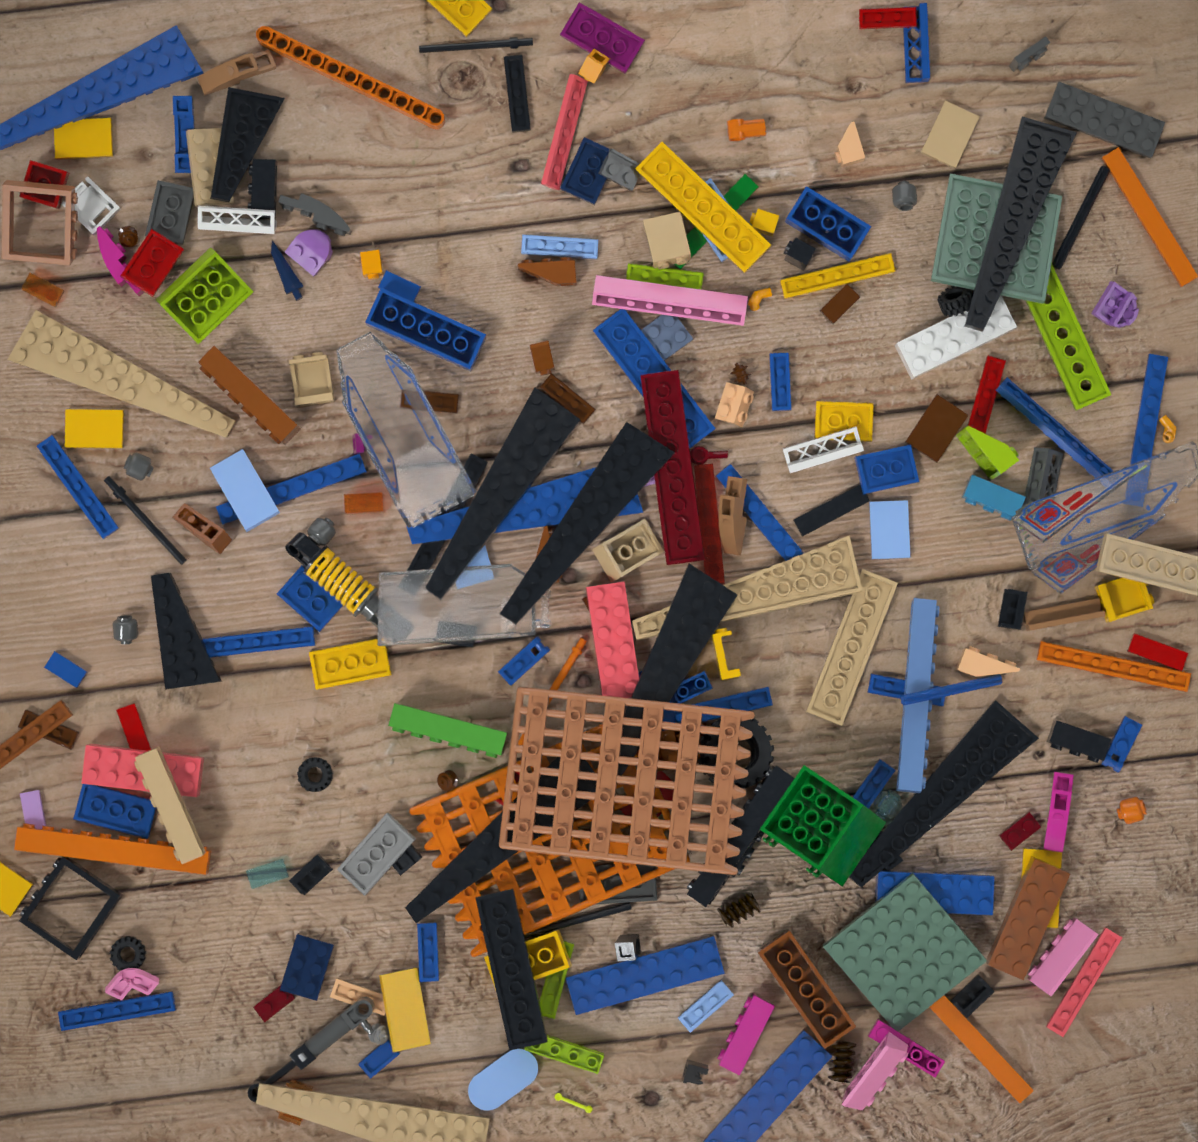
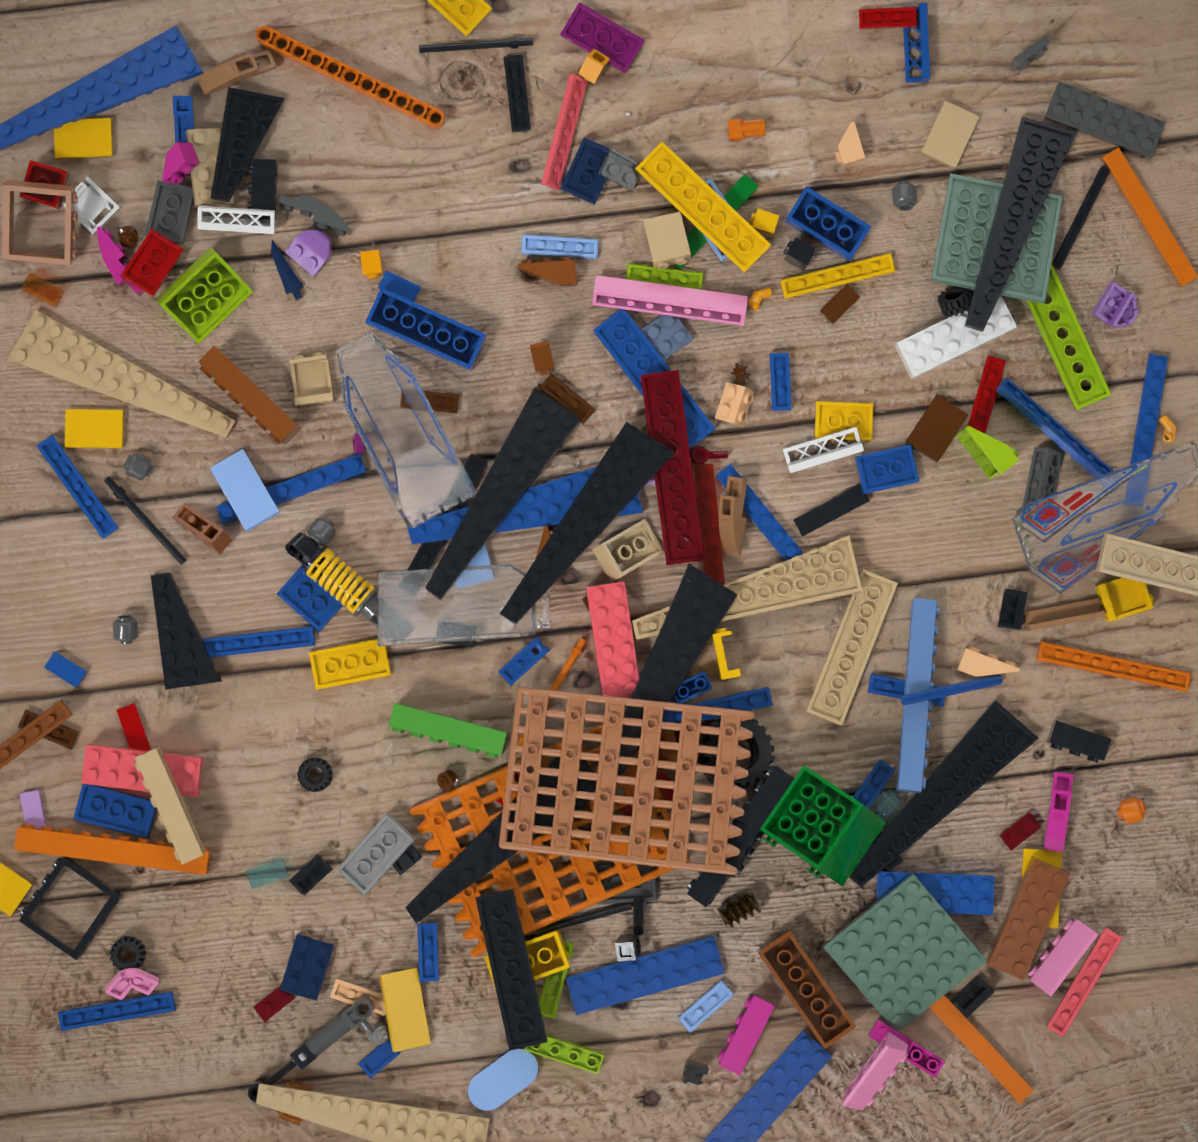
clear orange brick [344,492,385,515] -> none
neon yellow hinge [555,1093,593,1113] -> none
dark brown piece [828,1041,856,1083] -> none
light blue tile [869,500,910,559] -> none
dark azure brick [962,475,1026,521] -> none
blue plate [1101,716,1142,773] -> none
red tile [1127,633,1188,671] -> none
none -> dark pink slope [162,142,200,184]
none -> black axle [633,897,644,935]

